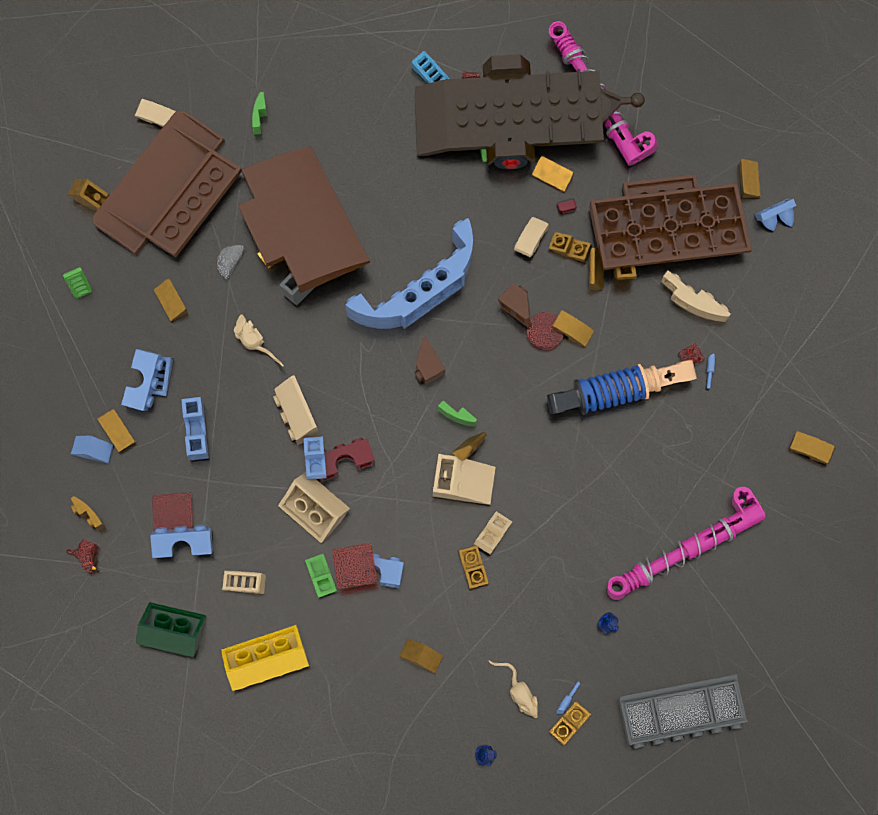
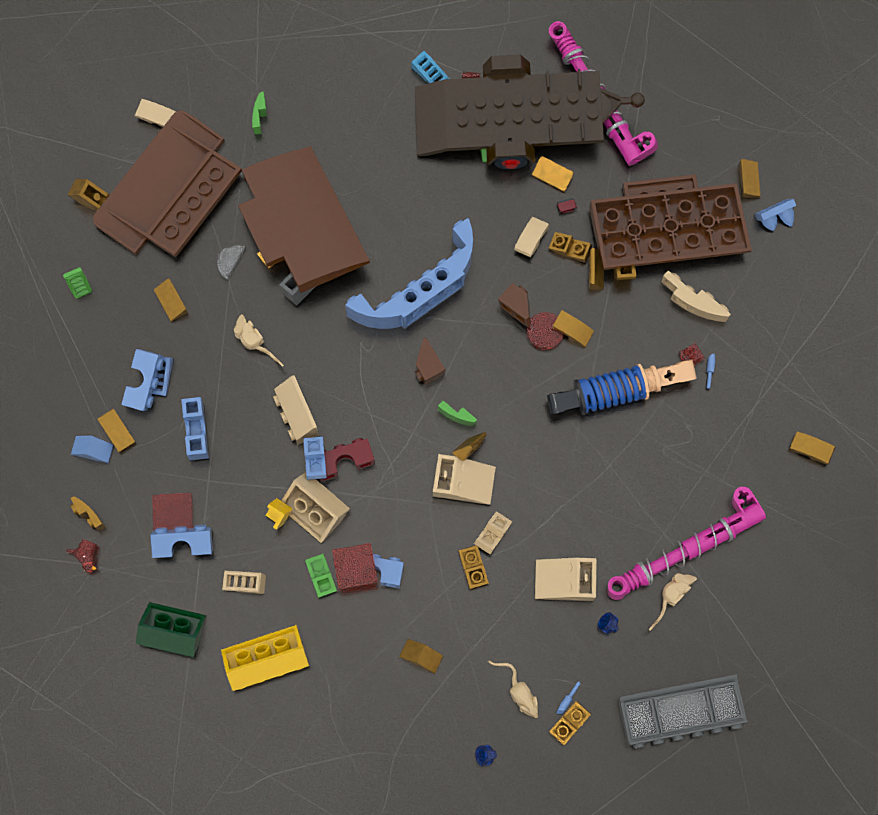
none -> yellow panel [265,498,293,530]
none -> tan slope [535,558,596,601]
none -> tan animal [649,573,697,631]

